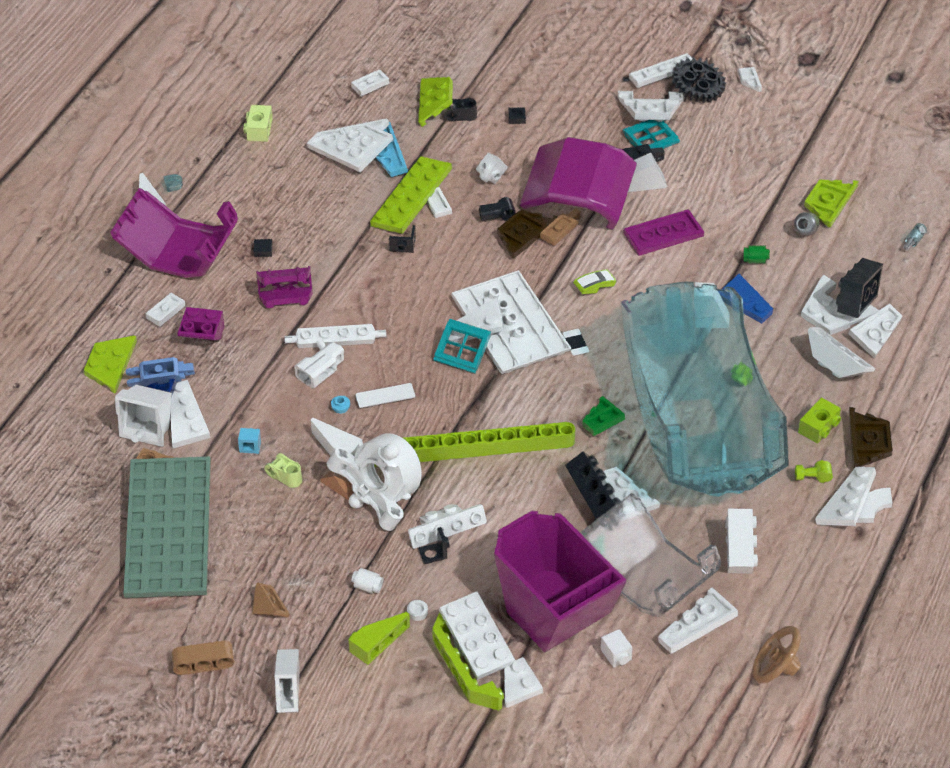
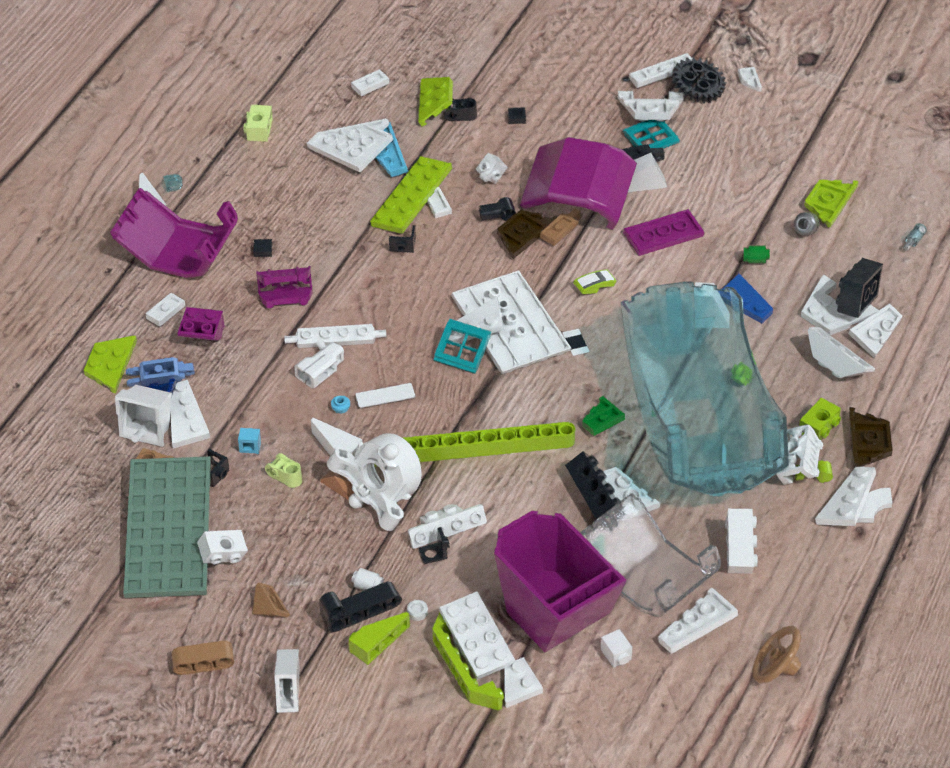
none -> white brick [197,530,248,564]
none -> black bracket [207,449,229,487]
none -> black beam [319,581,402,632]
none -> white piece [776,425,823,485]

